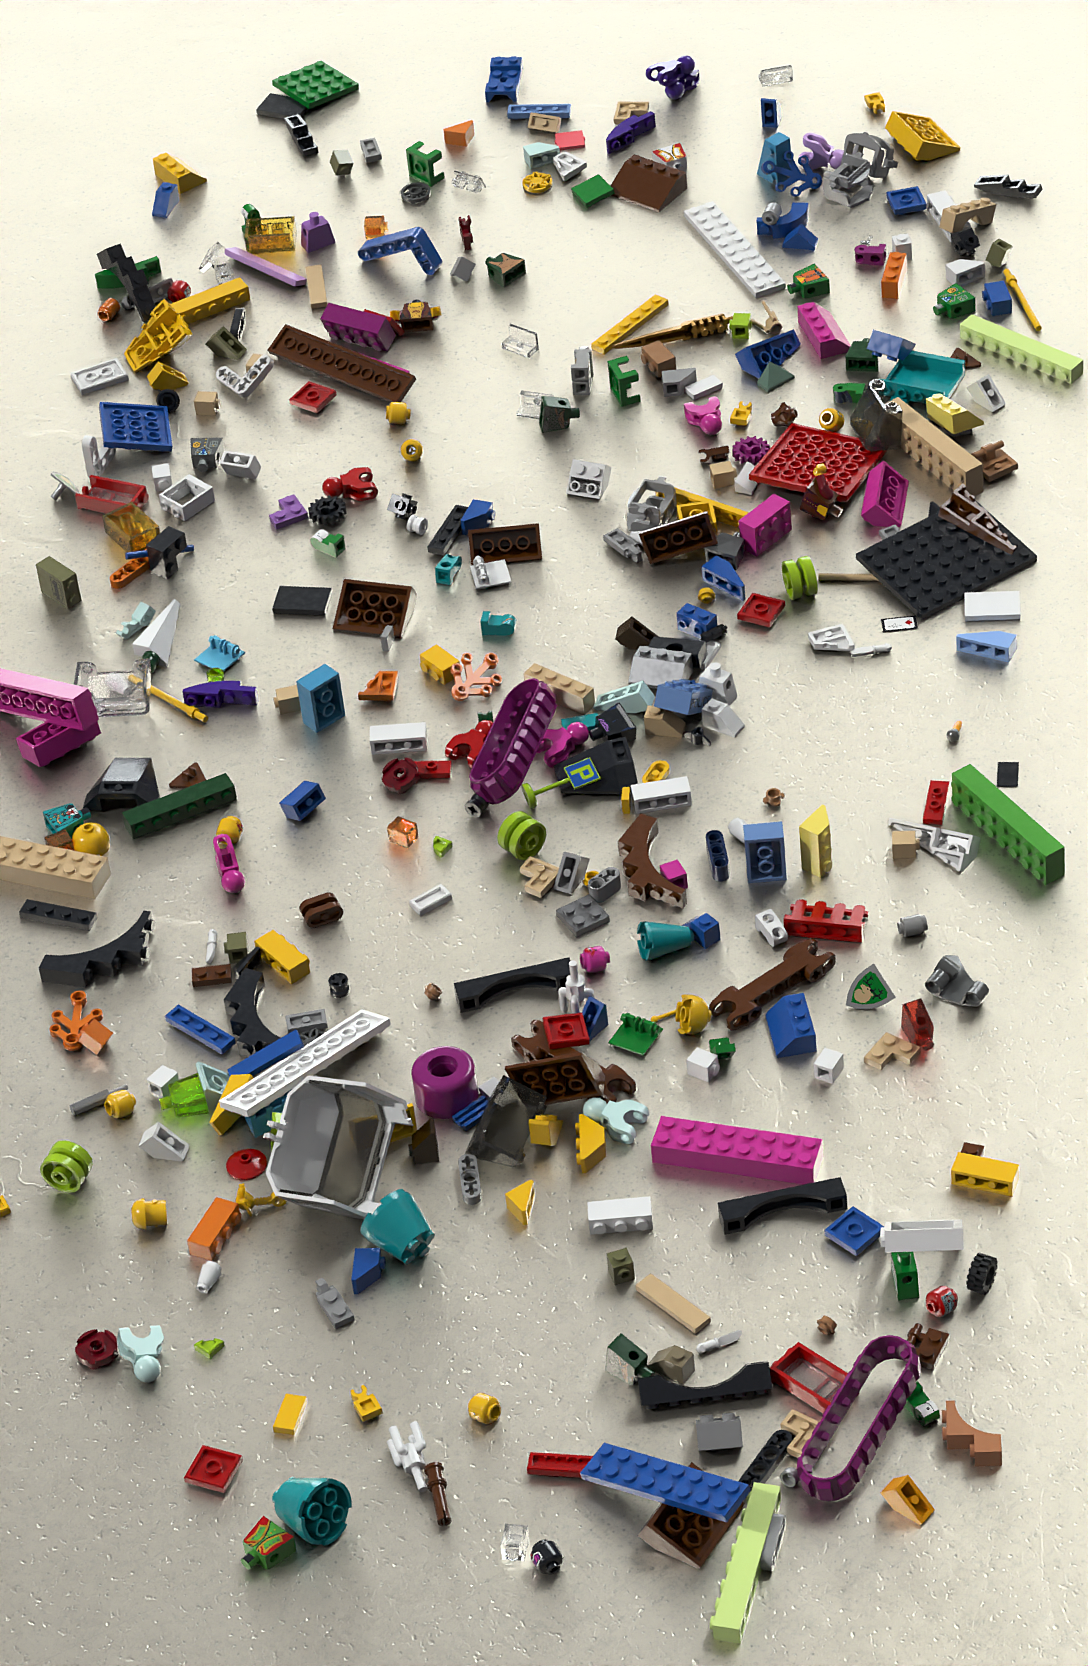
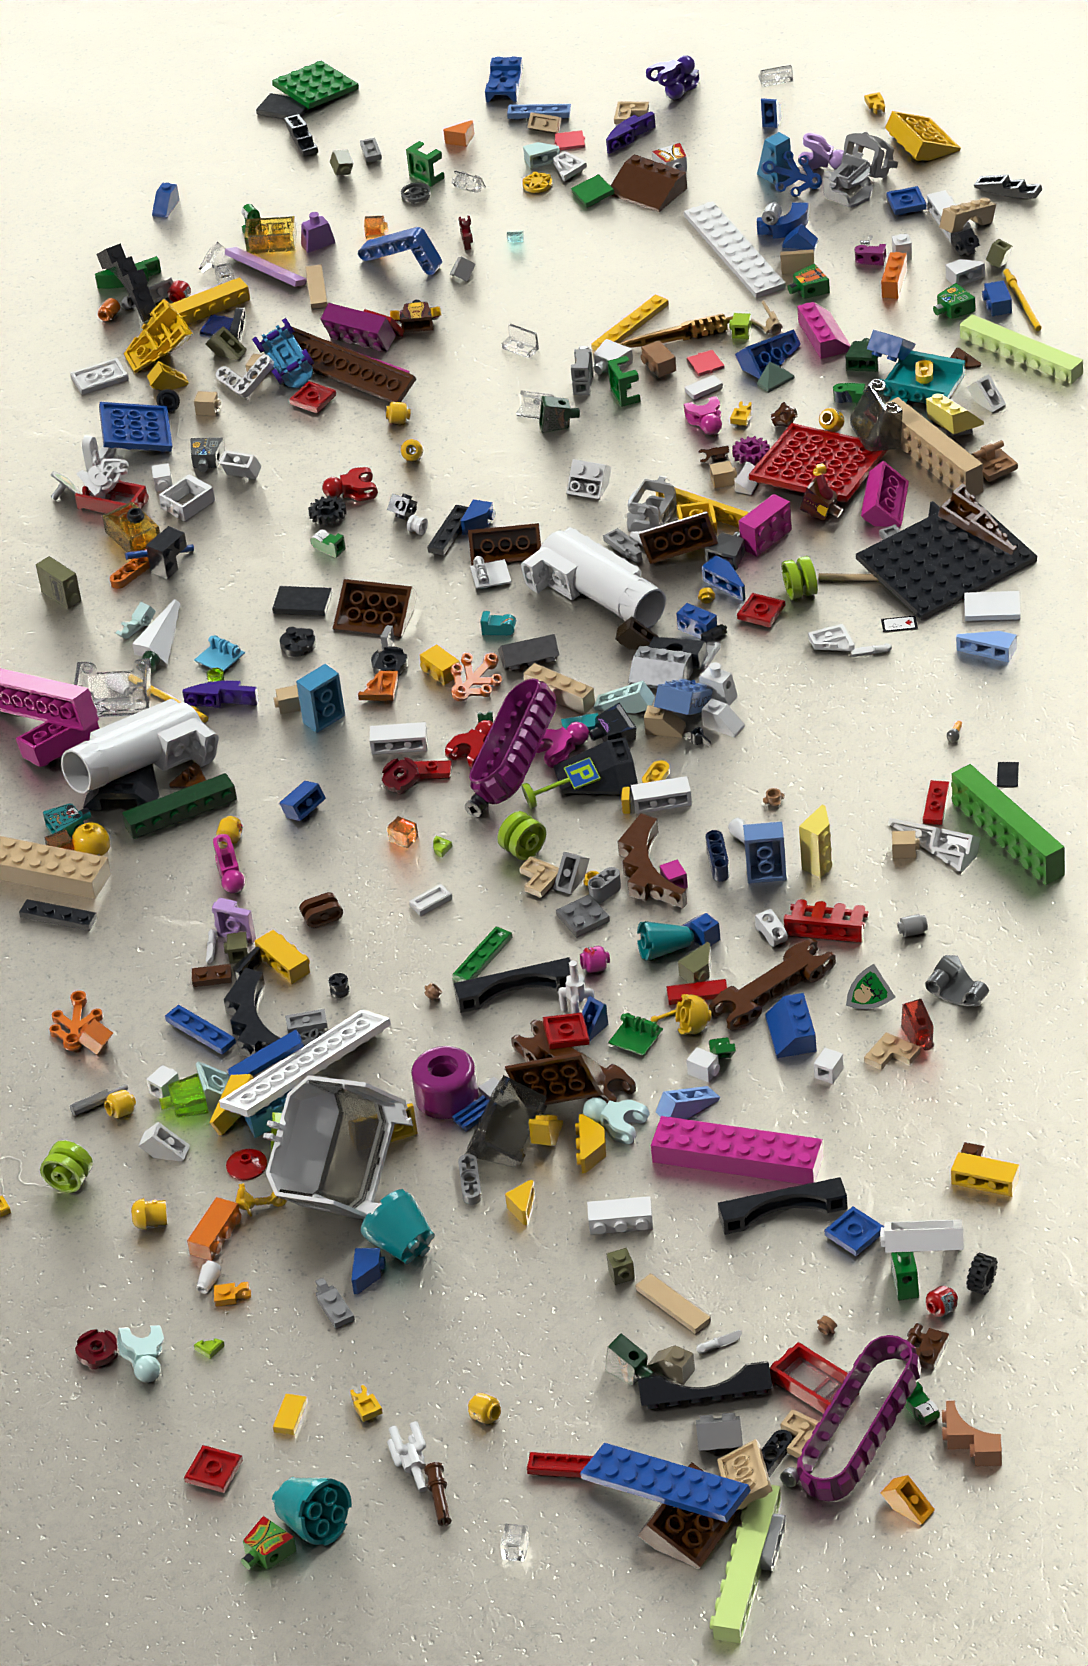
black arch [39,911,155,988] -> none
yellow slope [153,152,207,194] -> none
medium lavender plate [269,494,308,530] -> none
dark brown slope [408,1118,439,1164] -> none
teal leg [435,554,462,585] -> none
dark green torso [485,253,526,288] -> none
black head [530,1539,564,1574] -> none
light grey slope [662,368,697,397] -> none
none -> white piece [61,699,219,793]
none -> white piece [77,458,129,499]
none -> black plate [127,508,145,524]
none -> clear blue piece [200,315,233,336]
none -> lavender plate [212,898,256,944]
none -> light orange plate [214,1282,251,1307]
none -> dark azure piece [252,318,314,388]
none -> black plate [279,627,316,657]
none -> black plate [371,646,408,676]
none -> green tile [452,926,513,982]
none -> flat silver slope [498,634,559,671]
none -> clear light blue slope [507,230,524,242]
none -> white piece [521,527,666,628]
none -> white torso [593,339,633,374]
none -> light blue slope [656,1086,720,1119]
none -> red tile [666,979,727,1005]
none -> olive slope [678,942,711,983]
none -> coral piece [687,350,724,376]
none -> tan plate [717,1439,773,1510]
none -> tan slope [780,249,814,275]
none -> yellow plate [915,360,933,384]

